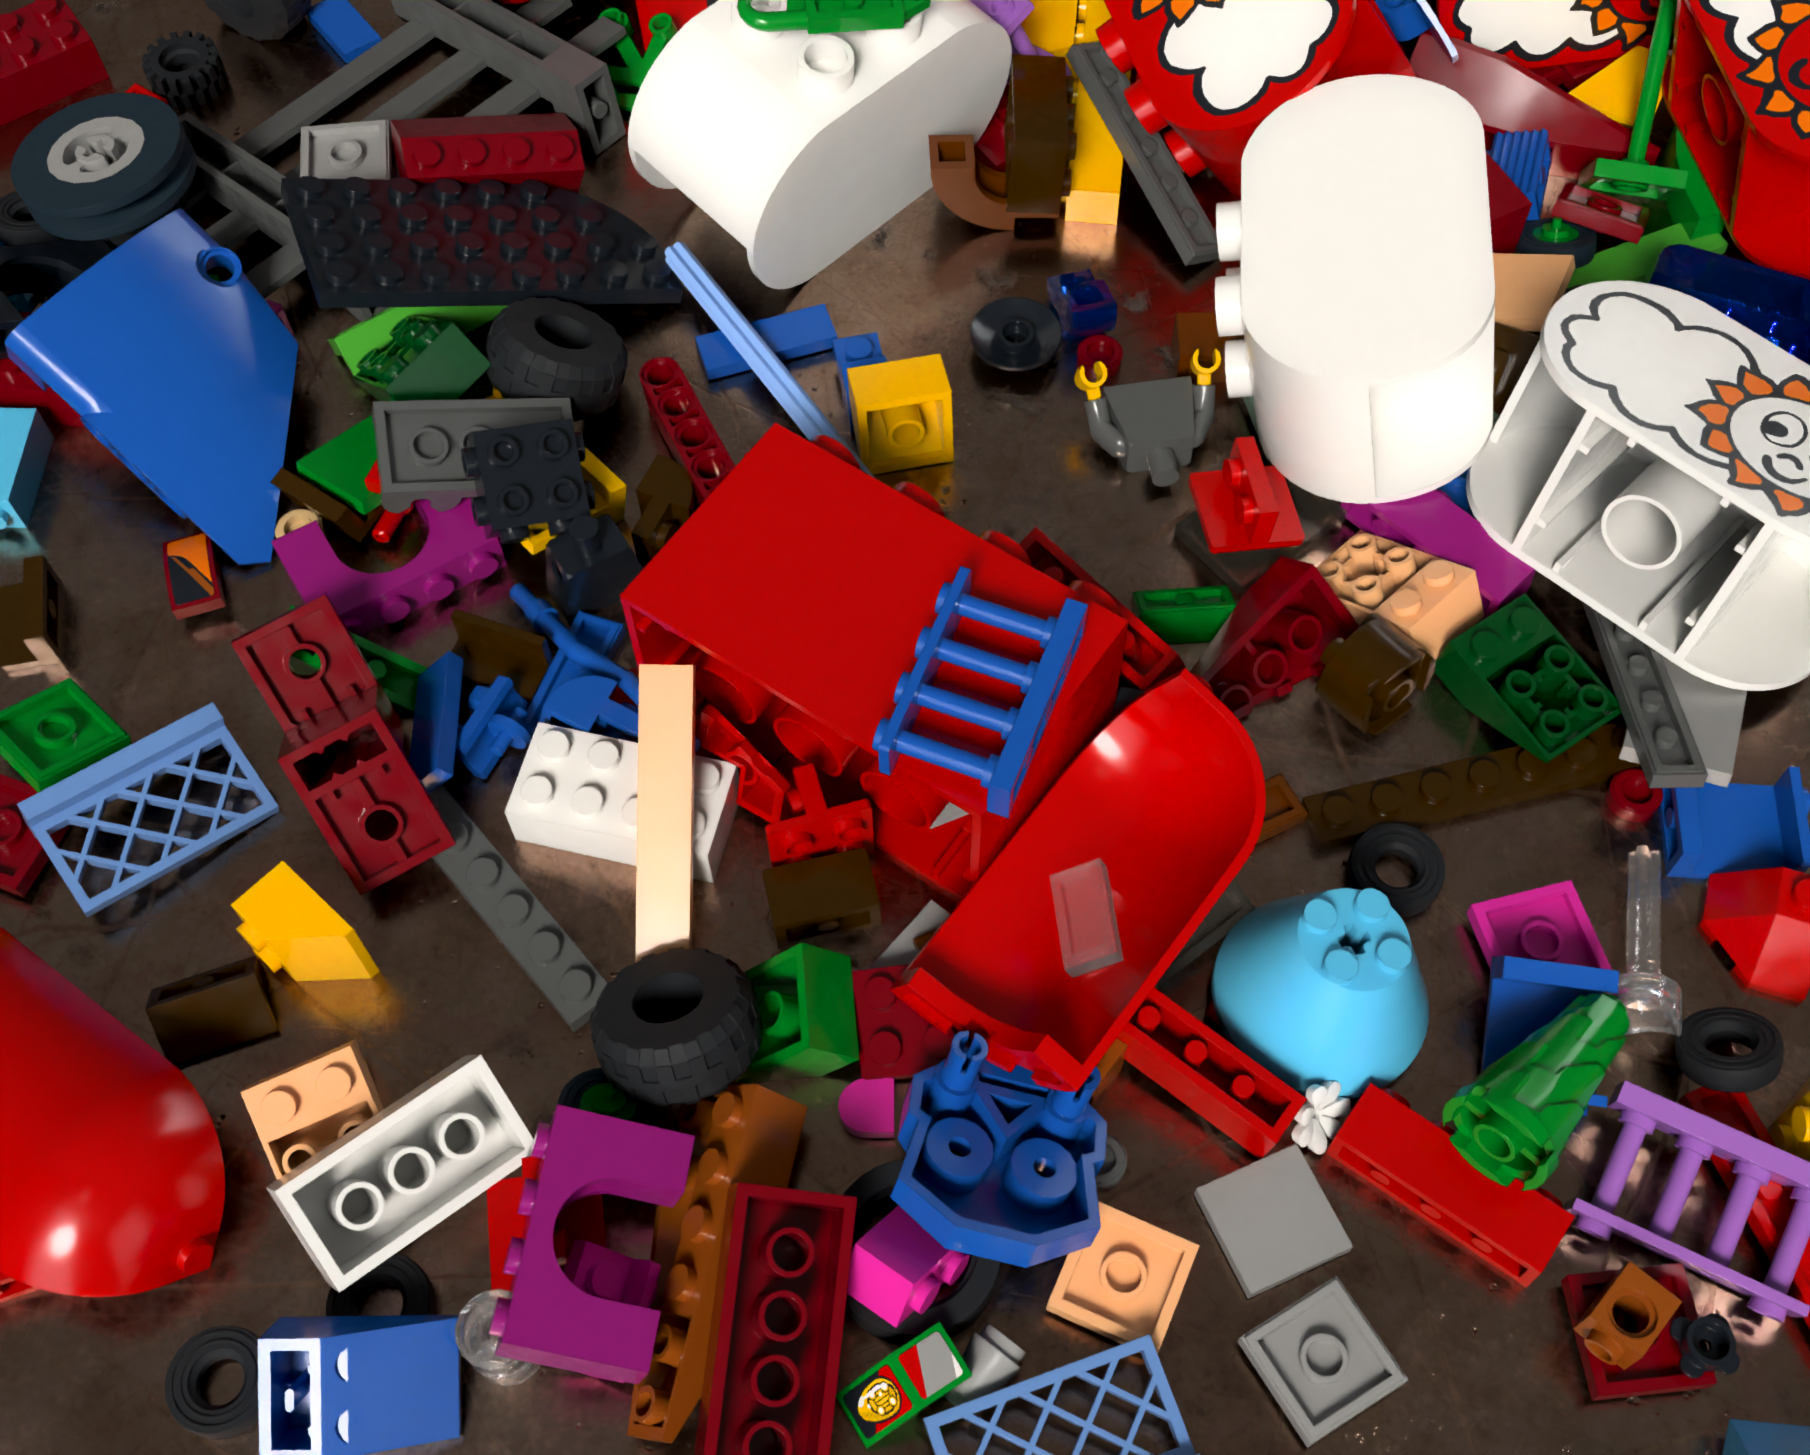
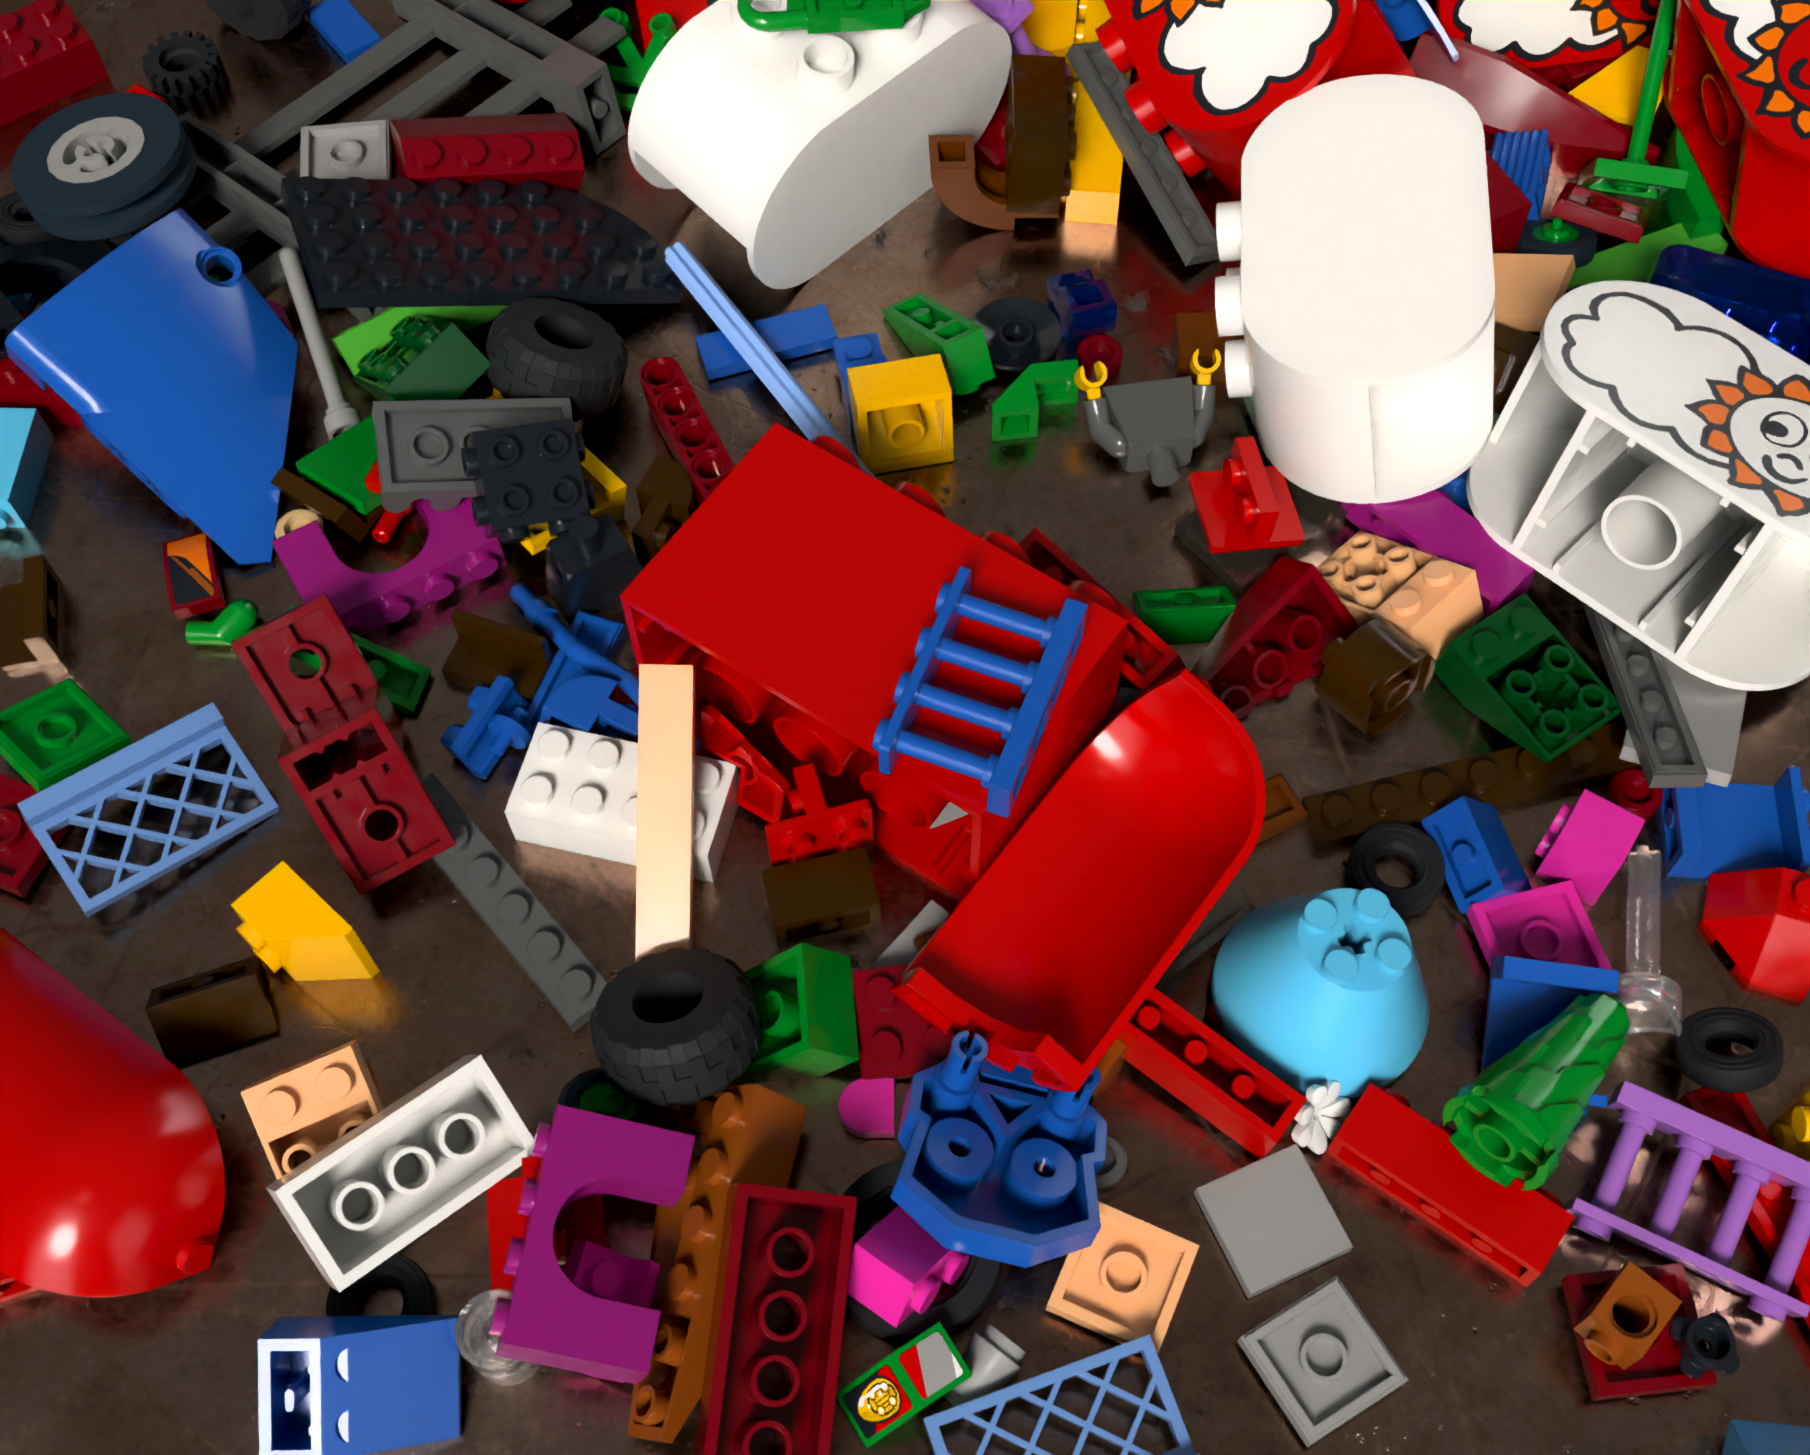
black tyre [165,1326,259,1439] -> none
blue tile [409,651,464,794] -> none
clear tile [1050,858,1124,978] -> none
none -> green arm [185,598,259,646]
none -> light grey piece [279,247,362,440]
none -> green slope [882,292,995,396]
none -> green slope [990,359,1079,441]
none -> blue panel [1421,796,1532,915]
none -> dark pink brick [1534,789,1646,907]

